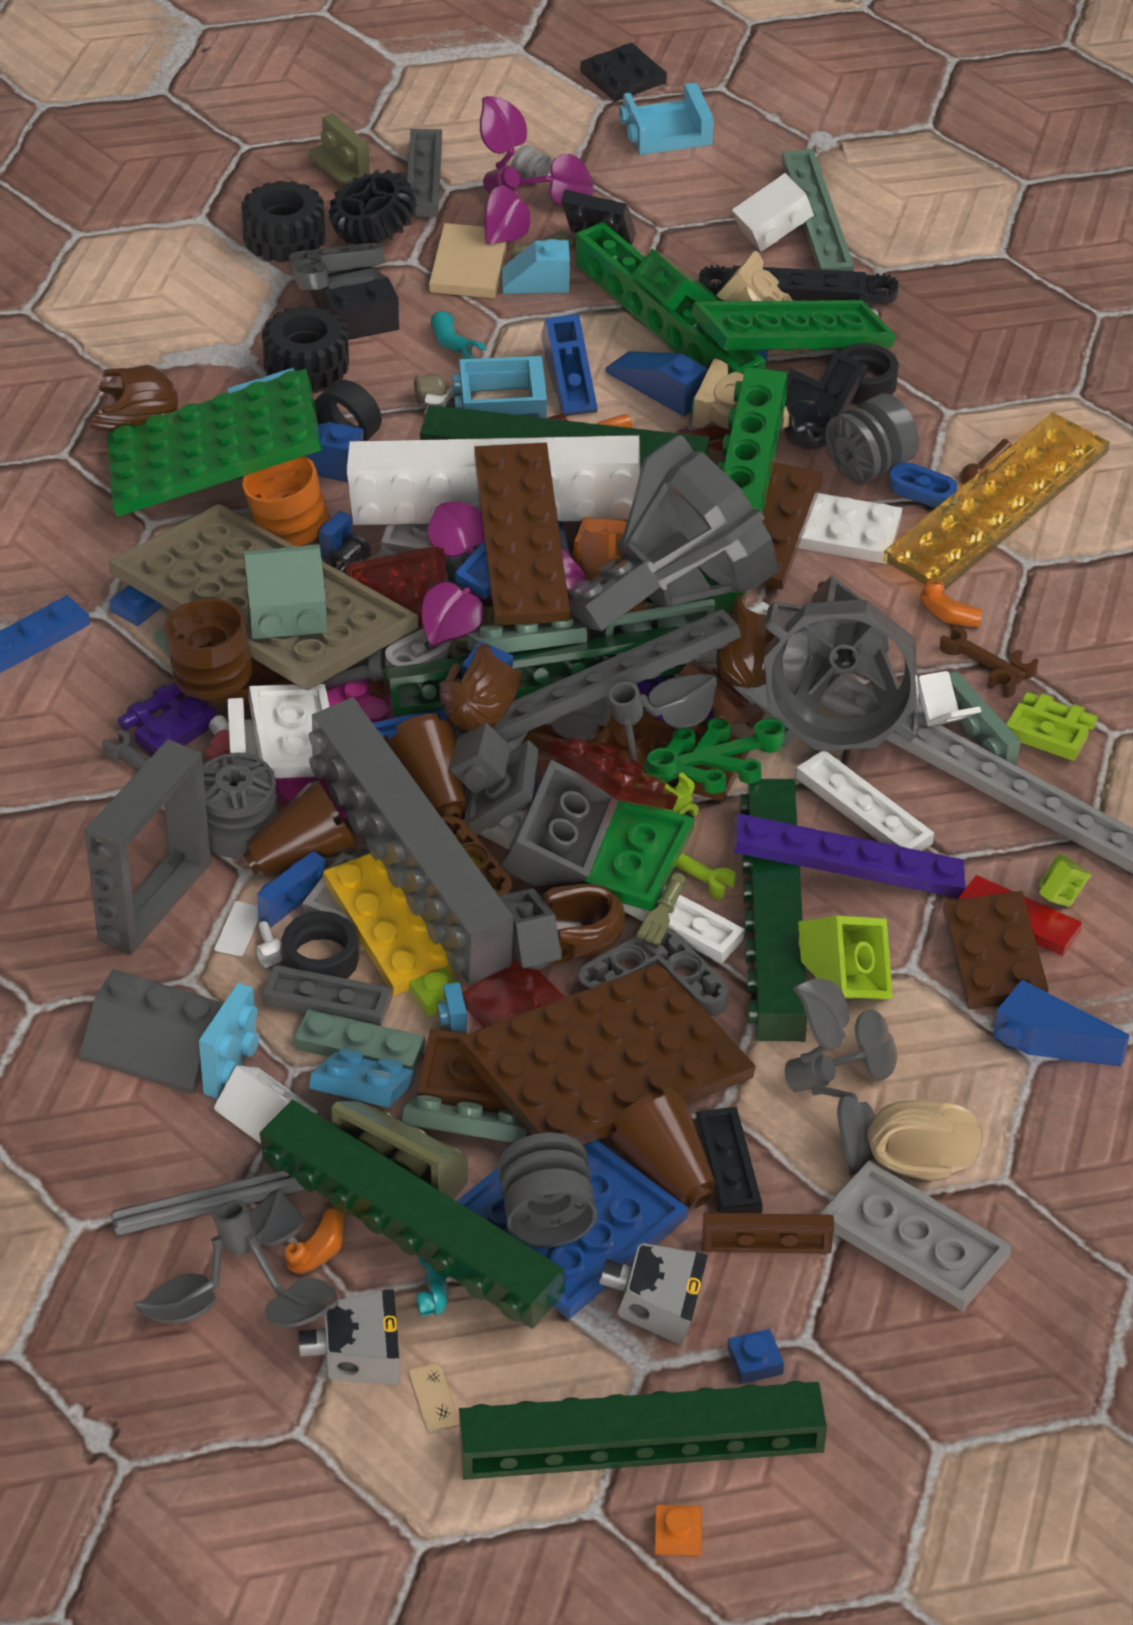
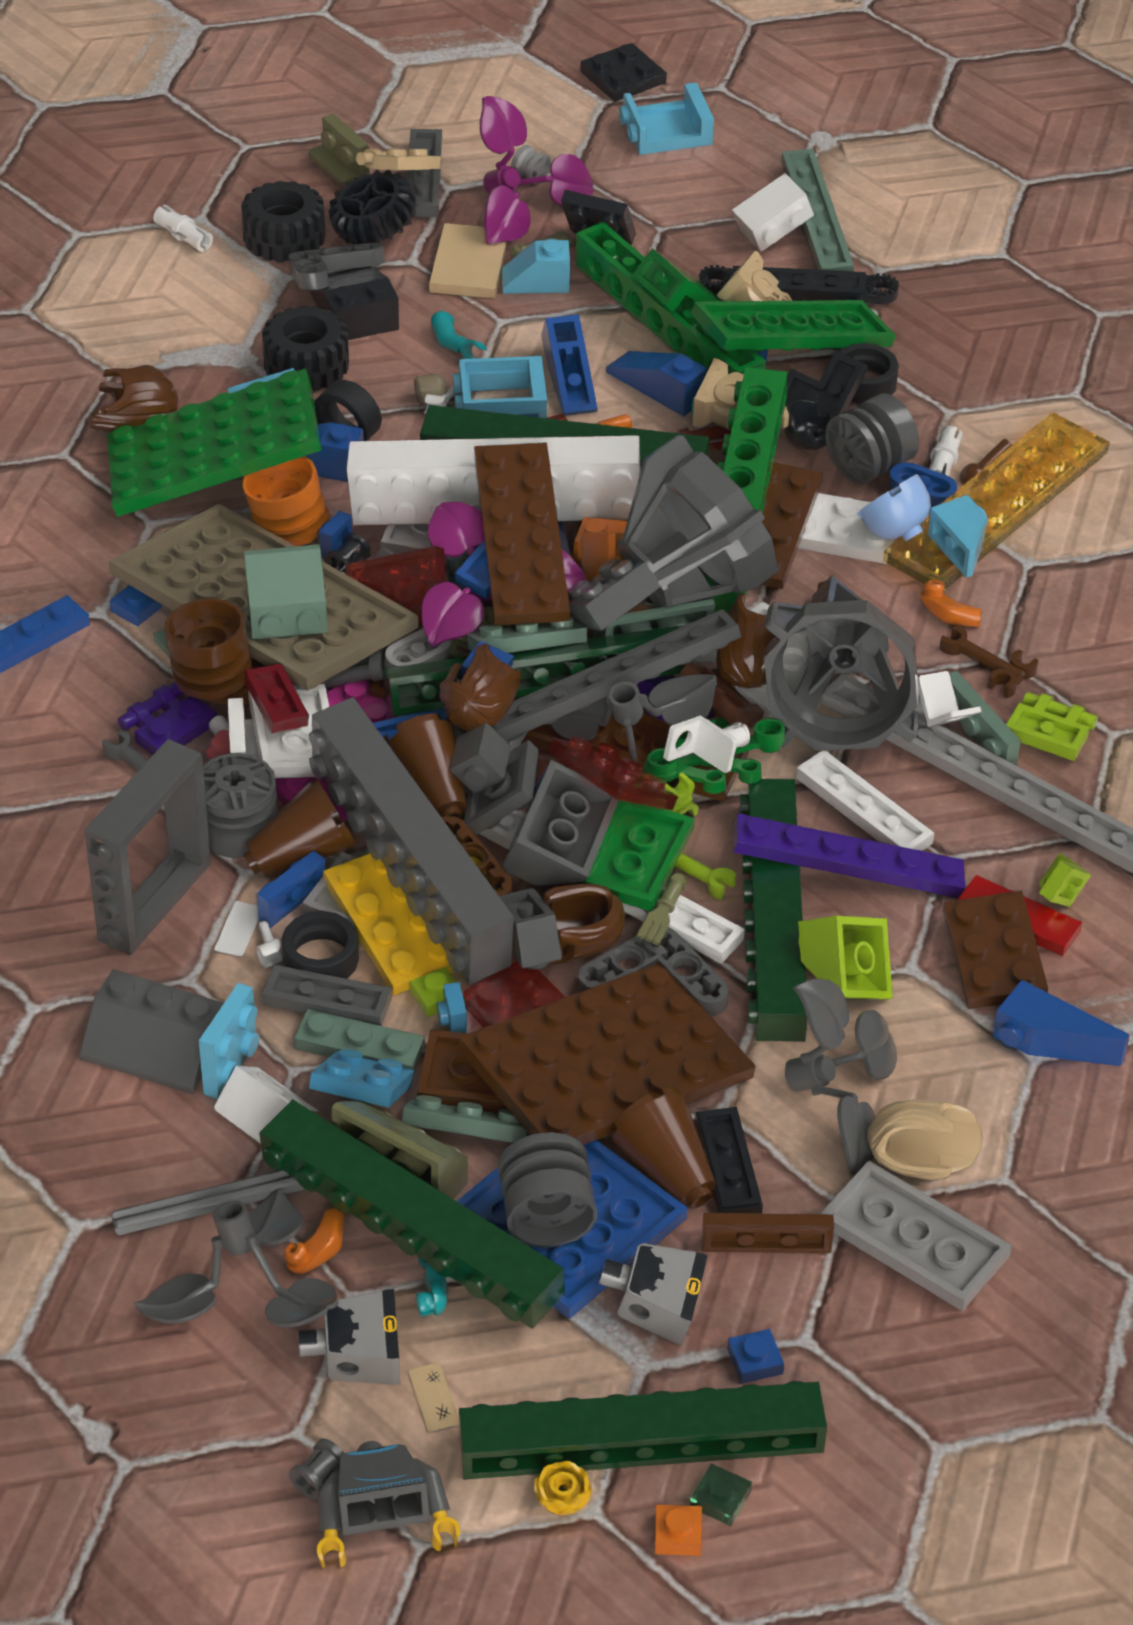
none -> white pin [153,204,213,252]
none -> dark red plate [244,663,309,733]
none -> dark grey bush [289,1438,344,1500]
none -> dark grey torso [317,1441,460,1569]
none -> tan plate [356,148,441,170]
none -> yellow plate [534,1461,592,1516]
none -> white bracket [663,715,750,773]
none -> clear green plate [690,1463,752,1526]
none -> light blue cylinder [857,474,931,542]
none -> medium azure slope [928,495,988,578]
none -> white pin [929,426,963,476]

